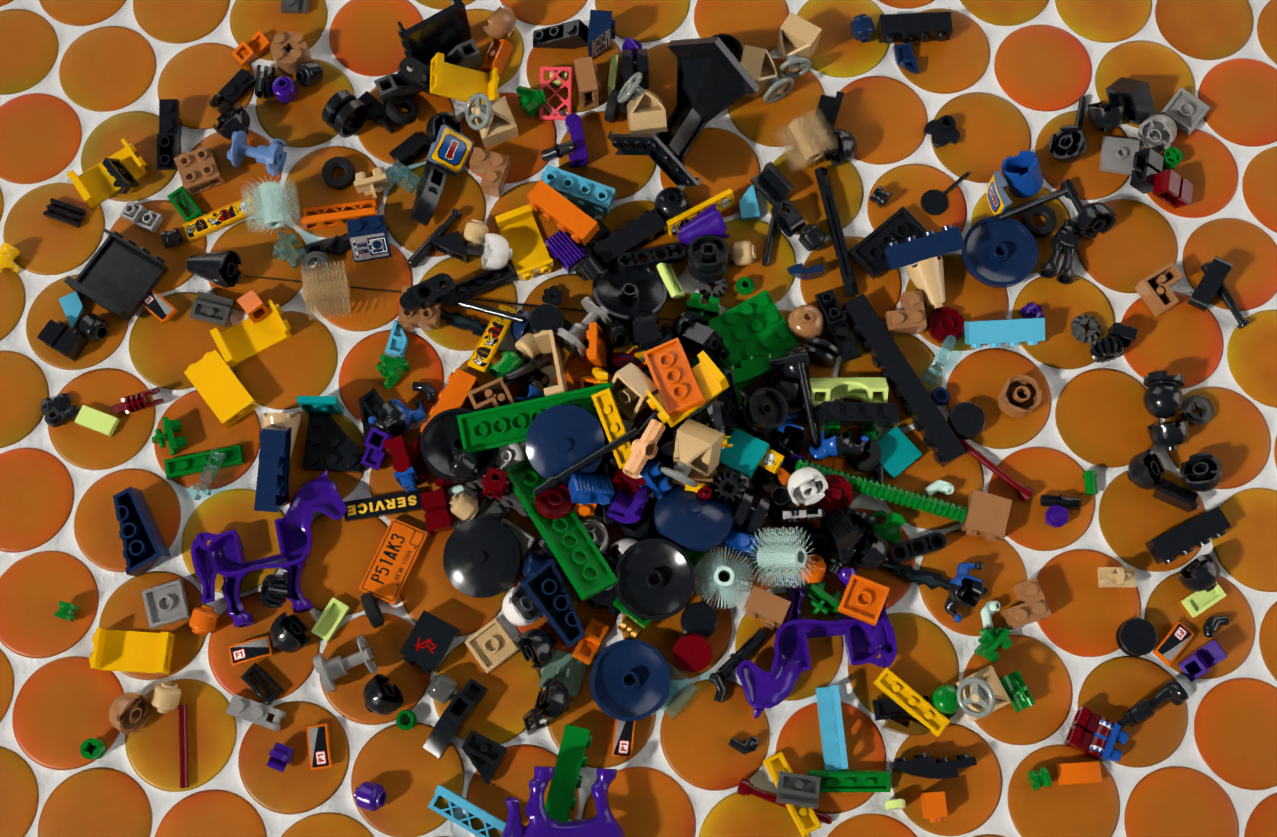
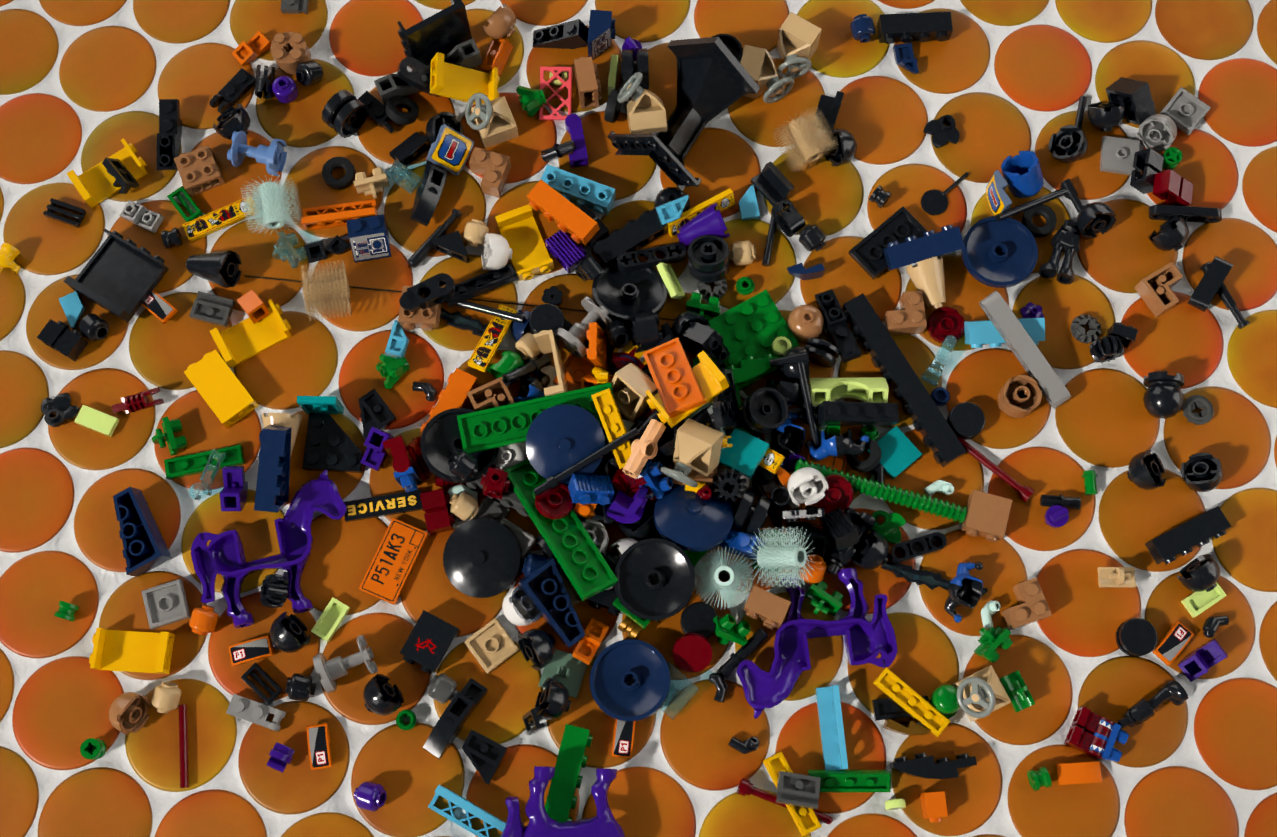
dark grey gear [301,251,332,280] -> none
black tyre [361,592,384,628] -> none
black piece [368,399,426,434] -> none
black piece [815,167,859,297] -> none
orange plate [838,574,890,627] -> none
black cylinder [1147,420,1189,451] -> none
black panel [1152,478,1199,513] -> none
none -> dark purple brick [220,466,248,511]
none -> black head [285,673,316,701]
none -> medium azure tile [655,195,689,225]
none -> green hips [713,613,751,646]
none -> yellowish green tile [772,336,791,356]
none -> light grey beam [979,291,1071,409]
none -> black cylinder [1148,216,1189,251]
none -> black beam [1149,205,1222,223]

